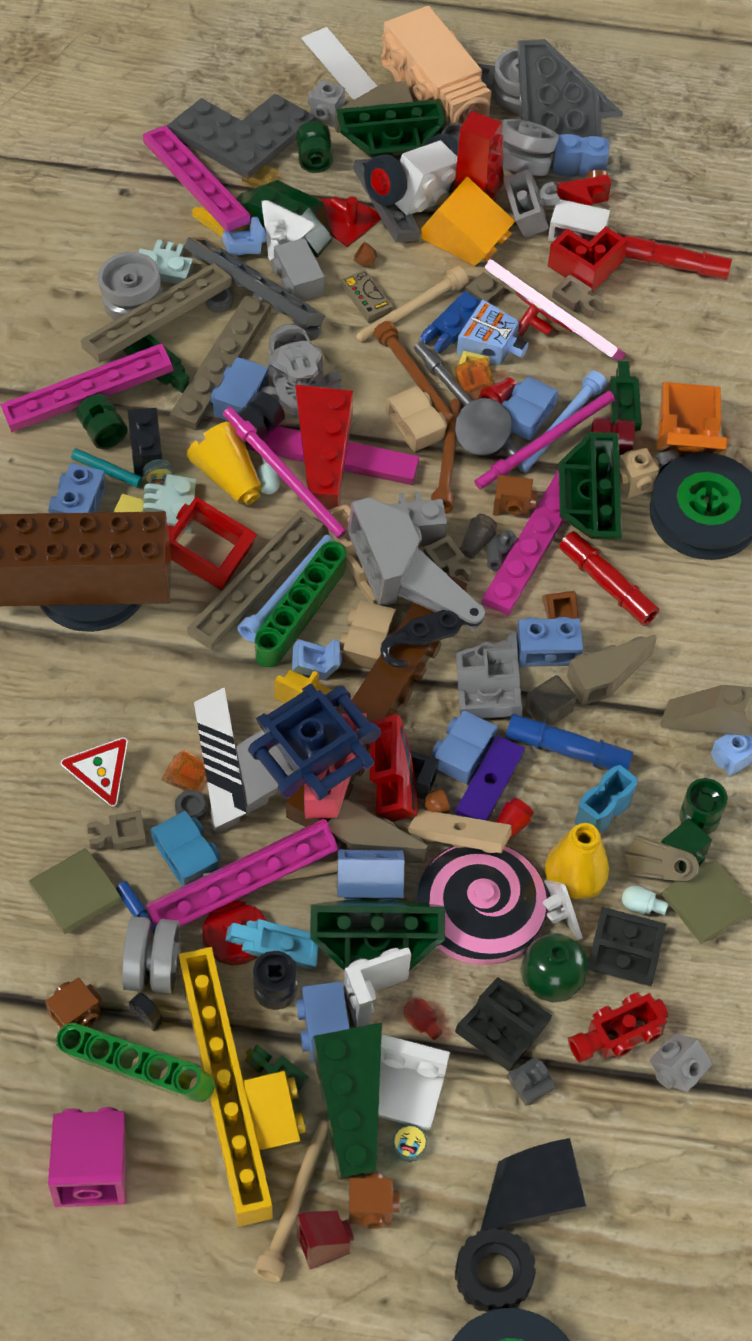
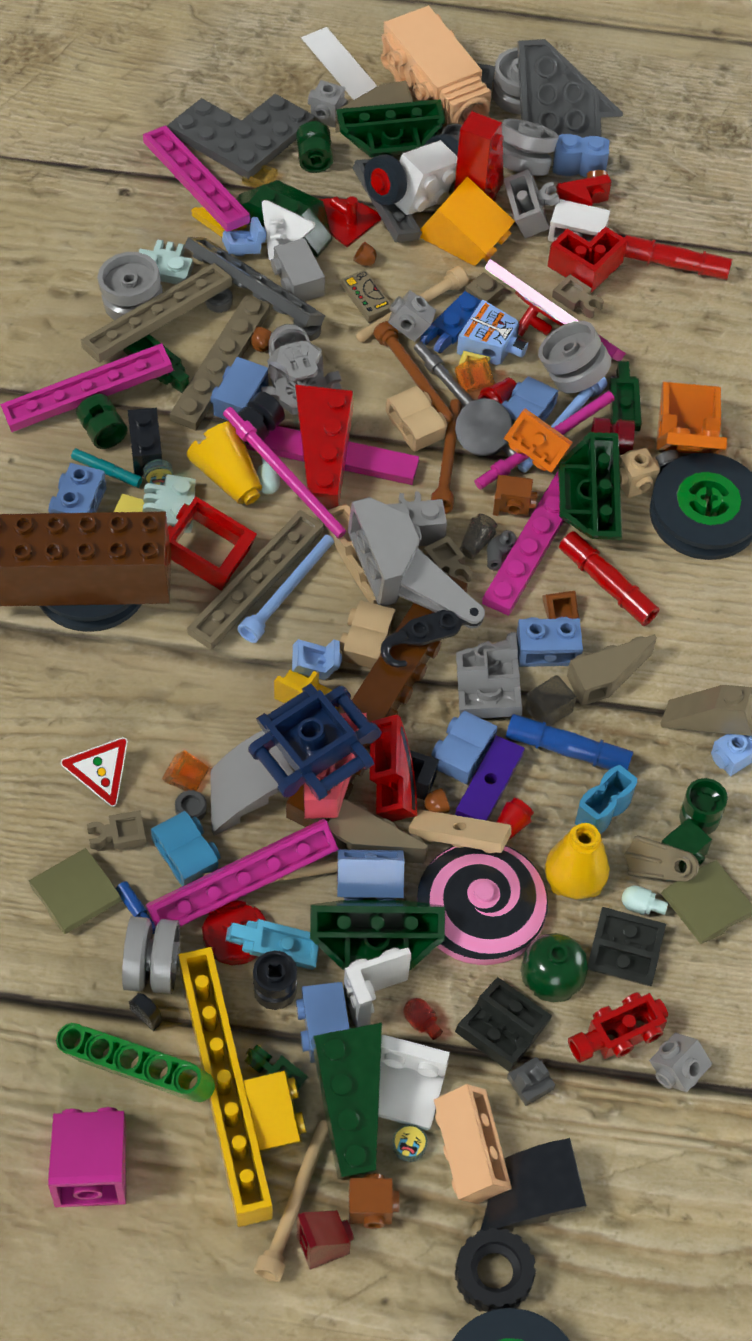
dark orange brick [45,977,102,1029] -> none
white sticker [194,687,247,828] -> none
green beam [255,541,346,667] -> none
white piece [542,879,583,941] -> none
none -> dark orange hinge [251,327,272,352]
none -> light grey brick [388,290,436,342]
none -> light nougat brick [434,1084,512,1204]
none -> orange bracket [504,408,573,473]
none -> light grey wheel [538,321,611,393]

